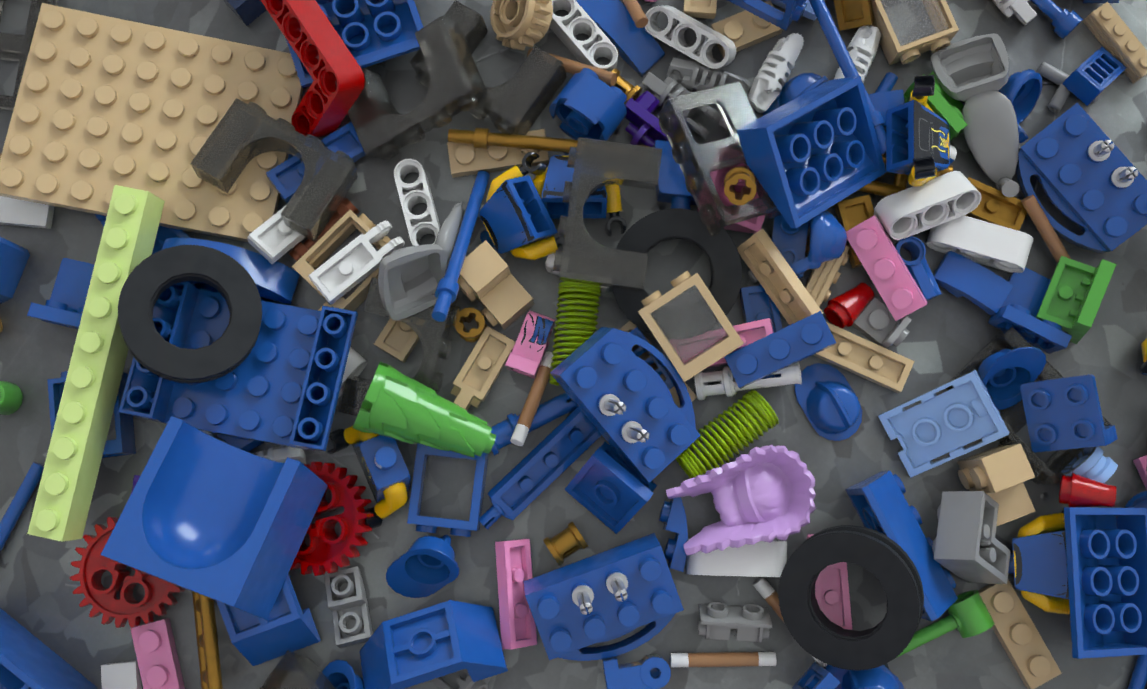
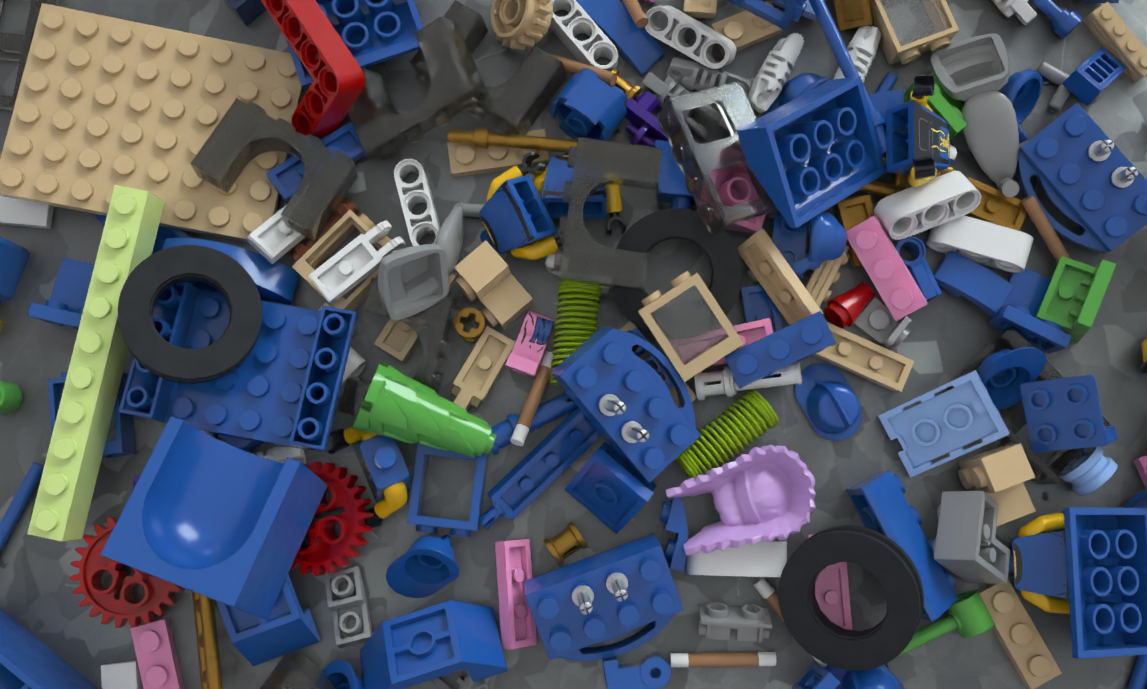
blue bar [432,170,490,322] -> none
pearl gold bush [724,166,756,205] -> none
red cone [1059,473,1116,507] -> none

